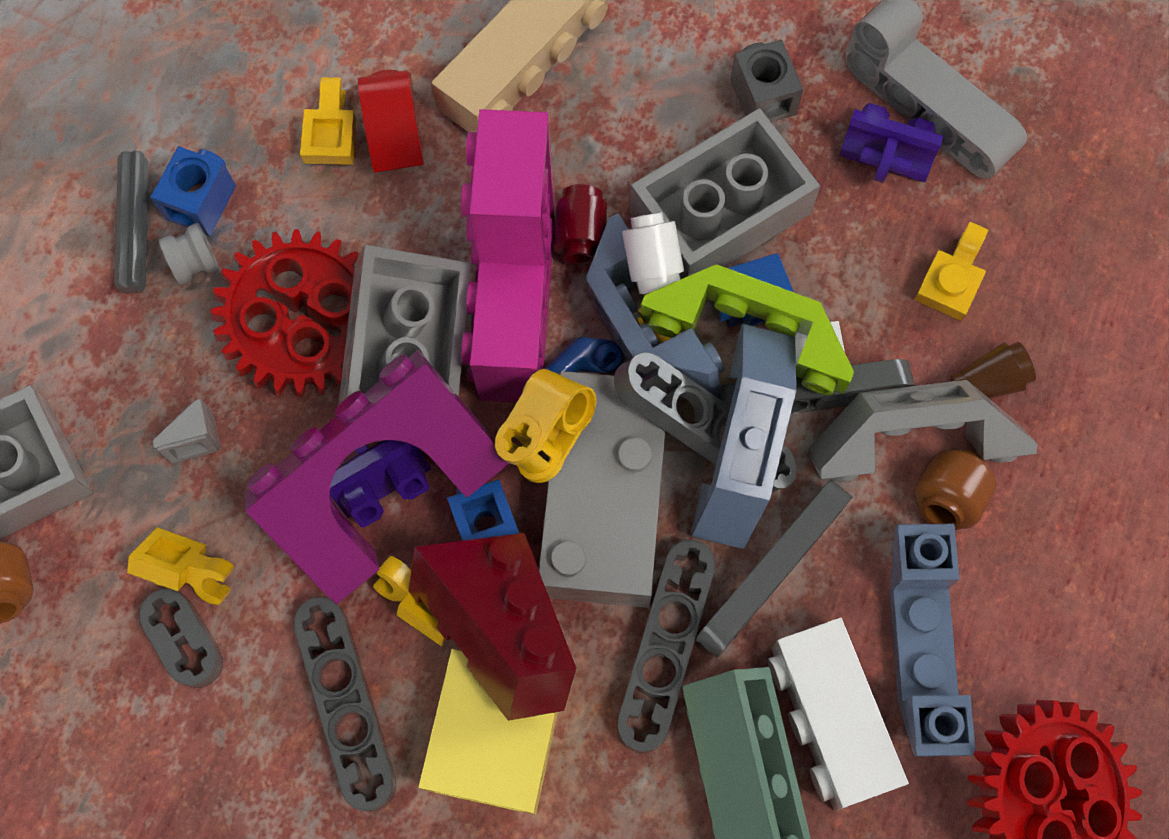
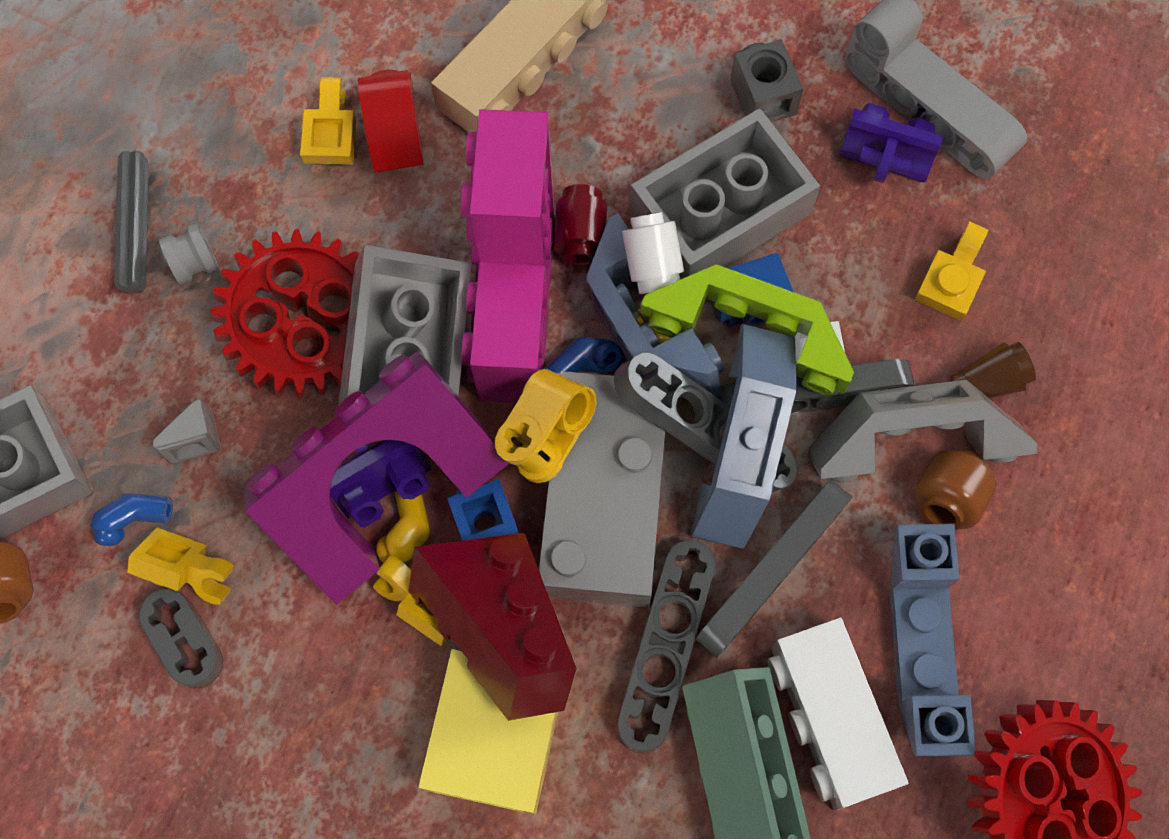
blue brick [150,146,236,236] -> none
dark grey beam [294,597,397,812] -> none
none -> blue arm [90,493,173,546]
none -> yellow arm [376,491,430,563]

